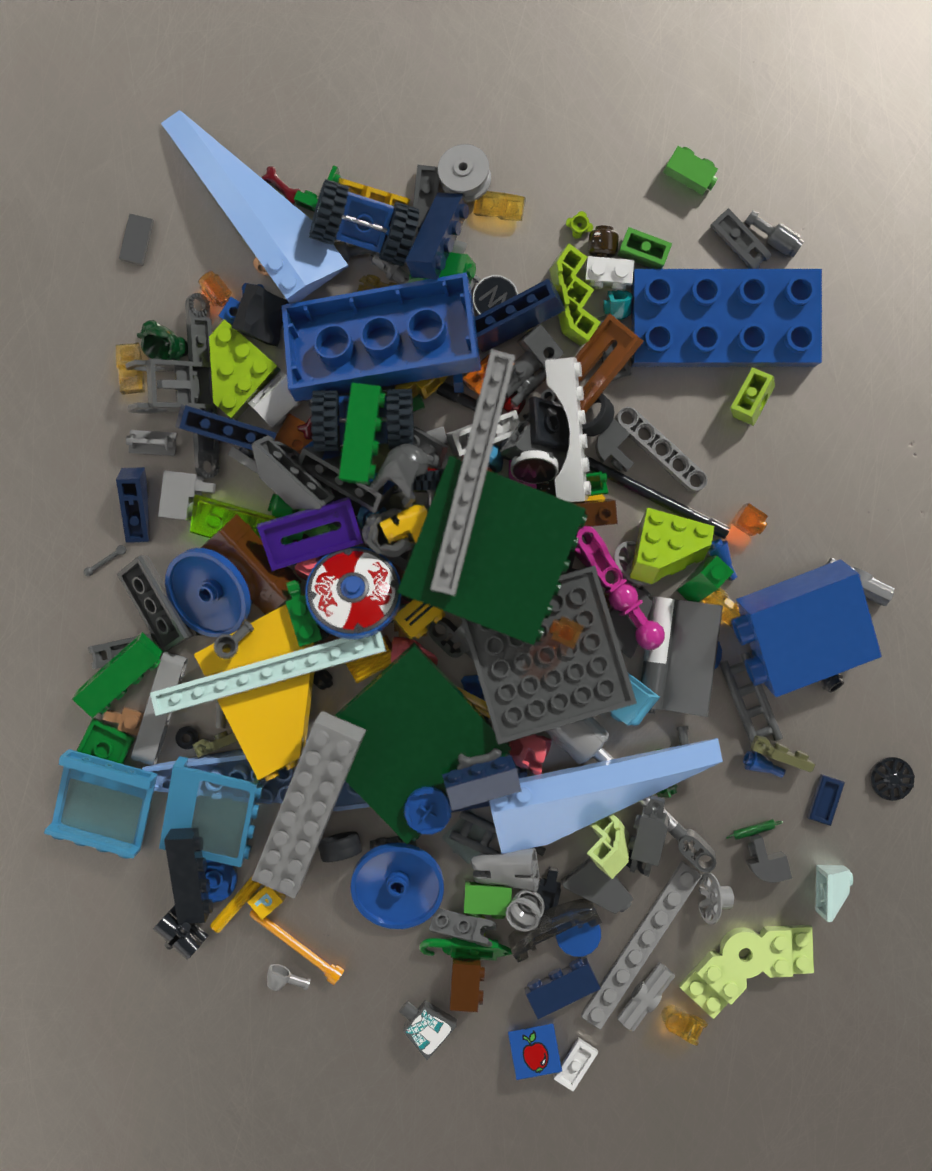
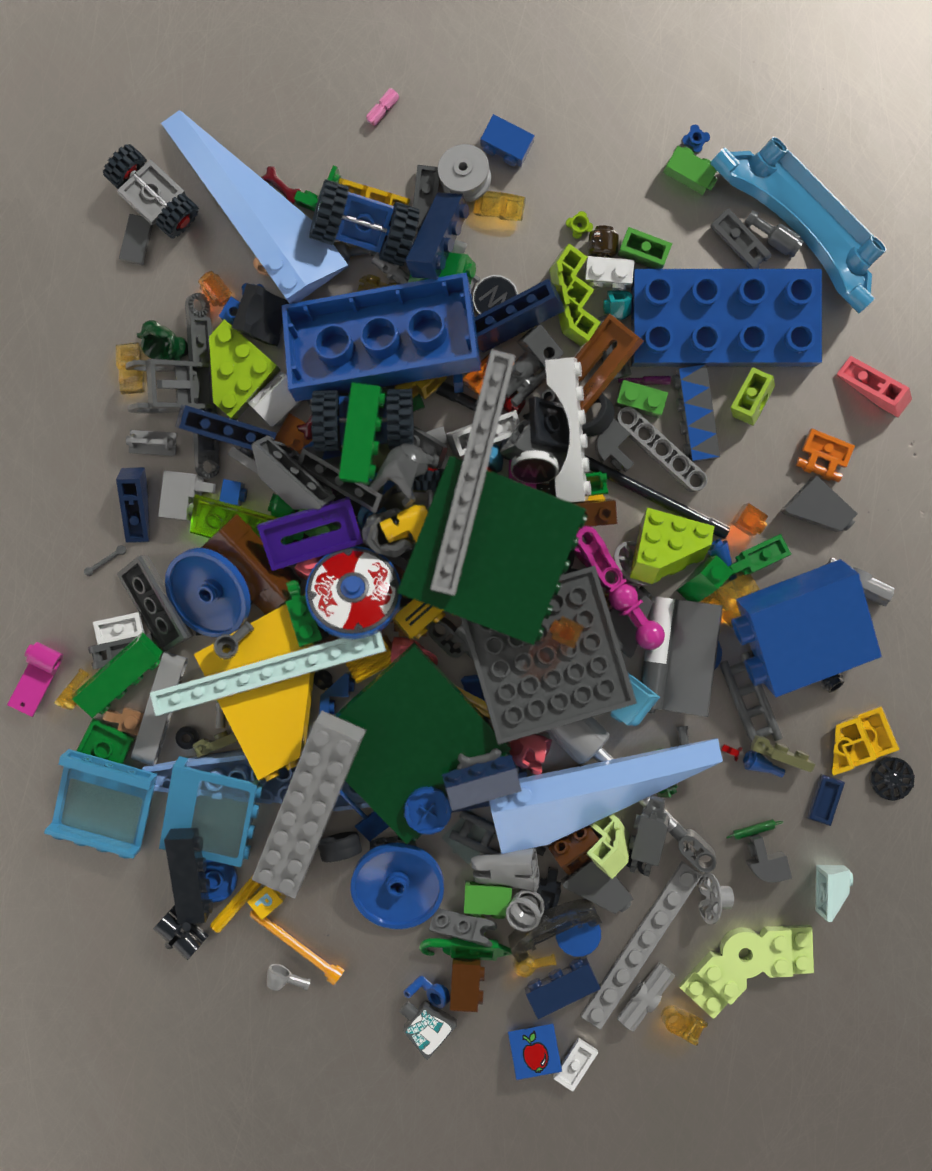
none -> dark pink door [7,642,63,717]
none -> clear yellow bar [54,668,90,711]
none -> white plate [93,612,145,645]
none -> plate [103,144,199,239]
none -> blue plate [219,479,248,507]
none -> blue slope [319,672,355,715]
none -> blue piece [339,790,389,842]
none -> bright pink piece [366,88,399,126]
none -> blue plate [403,976,450,1009]
none -> blue brick [480,114,535,167]
none -> clear yellow bar [513,953,557,978]
none -> reddish brown brick [547,825,600,876]
none -> bright green brick [614,380,668,418]
none -> magenta piece [618,376,671,385]
none -> brick [673,364,720,462]
none -> blue plate [682,125,710,153]
none -> dark azure panel [710,137,886,313]
none -> clear yellow slope [714,574,760,611]
none -> red piece [721,744,743,762]
none -> green hinge [729,534,791,576]
none -> dark grey slope [780,476,858,532]
none -> orange plate [796,429,855,483]
none -> yellow slope [832,706,899,776]
none -> coral slope [837,356,912,417]

